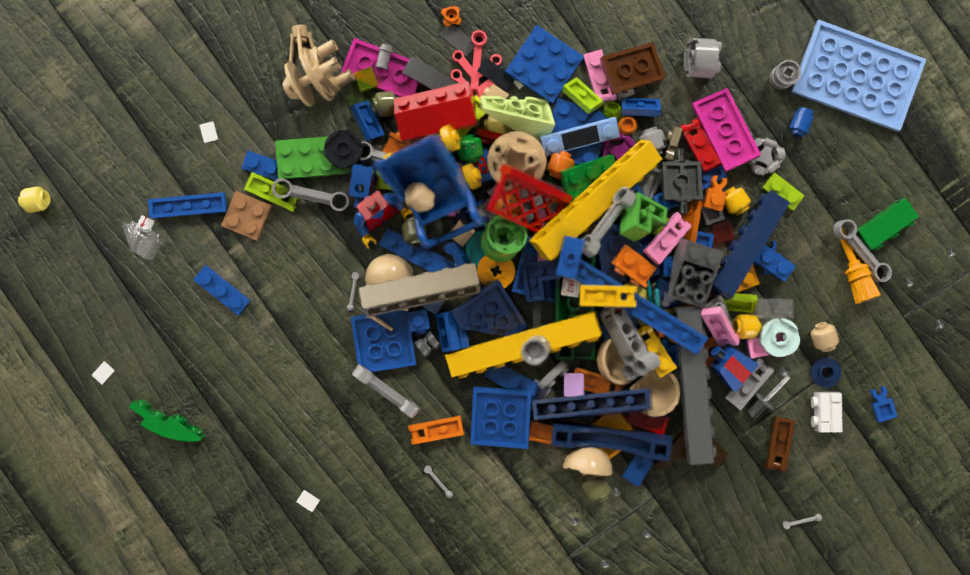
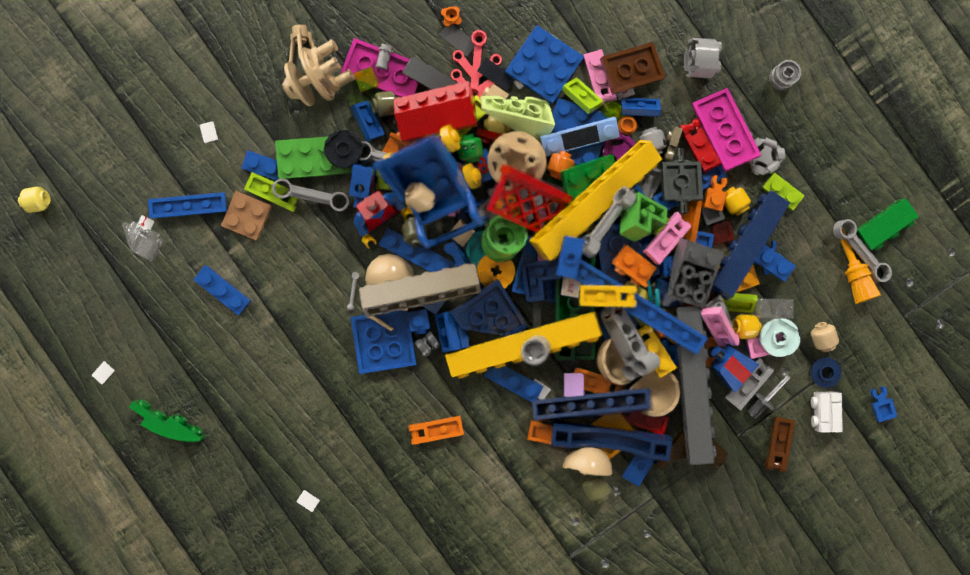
light grey piece [352,364,420,418] -> none
light grey hinge [424,465,453,498] -> none
blue plate [471,386,532,449] -> none
light grey plate [537,360,569,390] -> none
light grey hinge [782,514,822,529] -> none
blue brick [789,107,814,137] -> none
light blue plate [790,20,926,132] -> none

